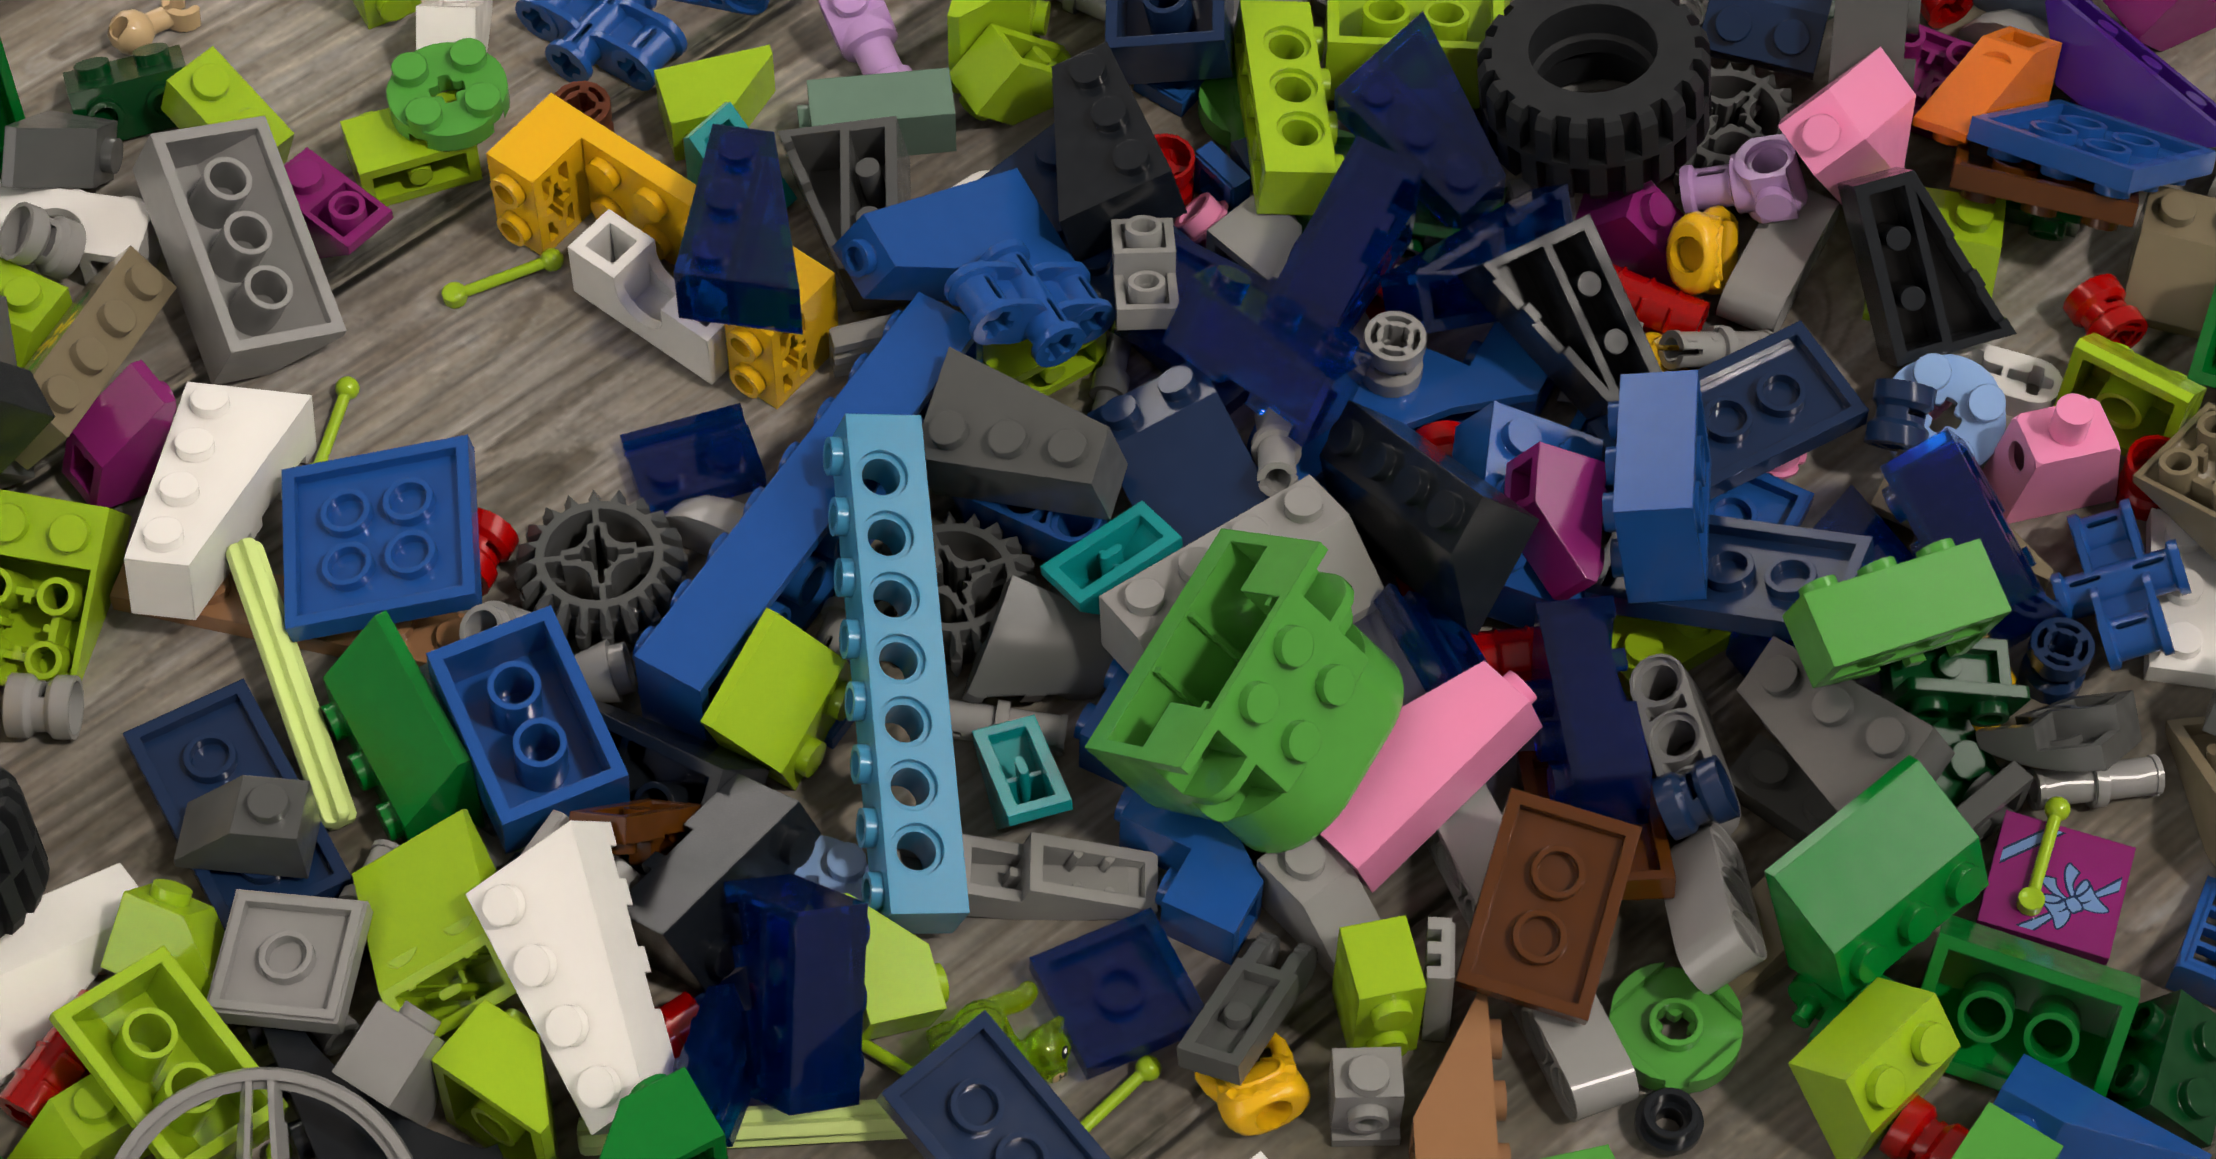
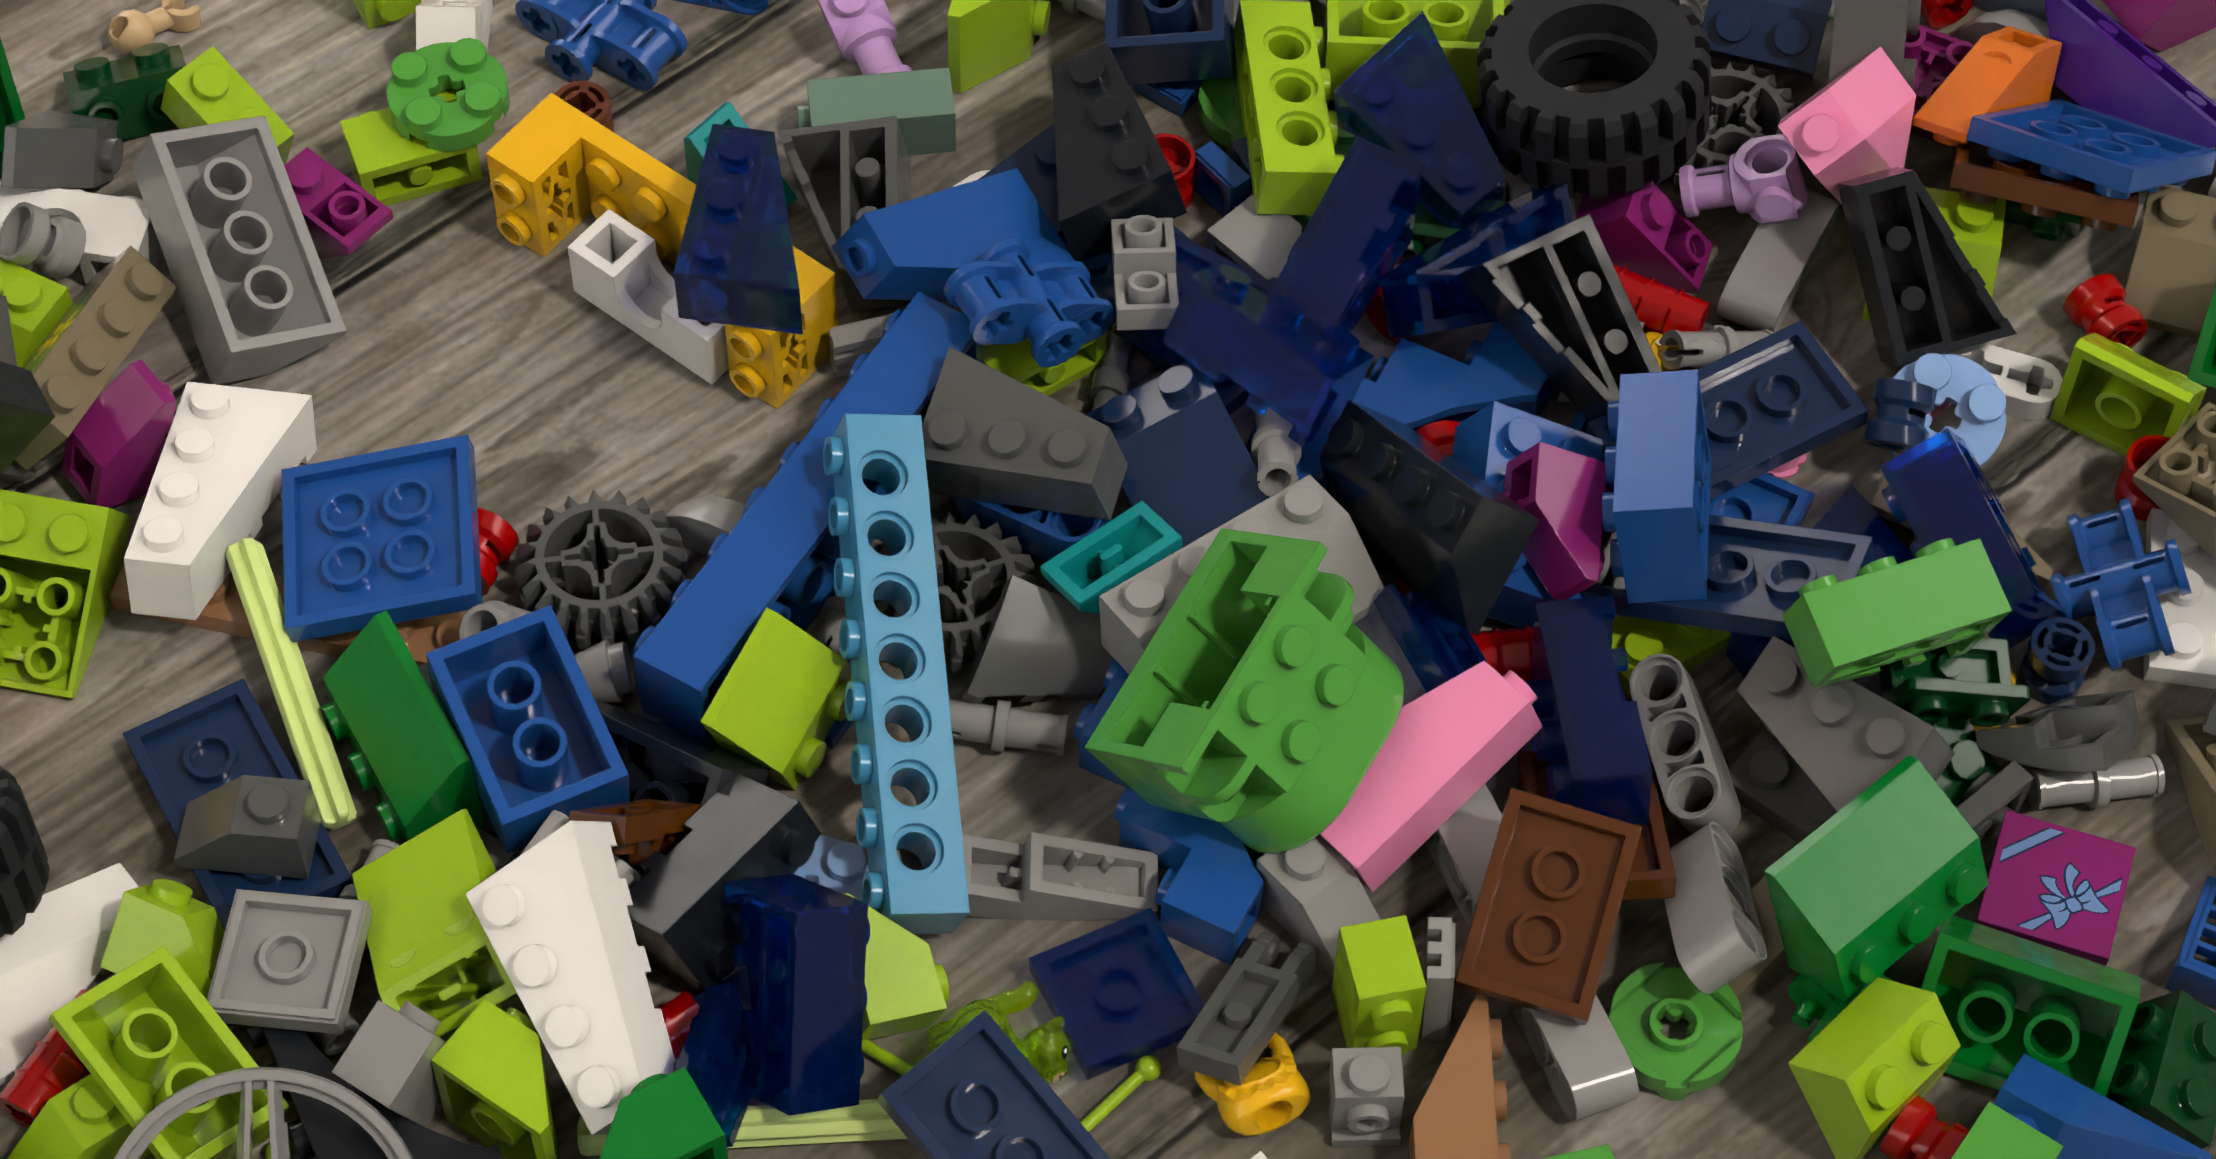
light grey wheel [2,673,84,740] -> none
lime hinge [310,376,360,464] -> none
lime hinge [442,248,564,309] -> none
clear blue plate [620,403,767,514] -> none
lime slope [654,44,776,161] -> none
lime slope [950,23,1072,125] -> none
teal slope [972,714,1073,830] -> none
bright pink plate [1174,192,1229,248] -> none
light grey wheel [1360,311,1427,398] -> none
black plate [1634,1088,1704,1156] -> none
dark blue wheel [1651,755,1740,840] -> none
yellow piece [1666,205,1738,295] -> none
bright pink torso [1981,393,2121,524] -> none
lime hinge [2016,796,2071,916] -> none

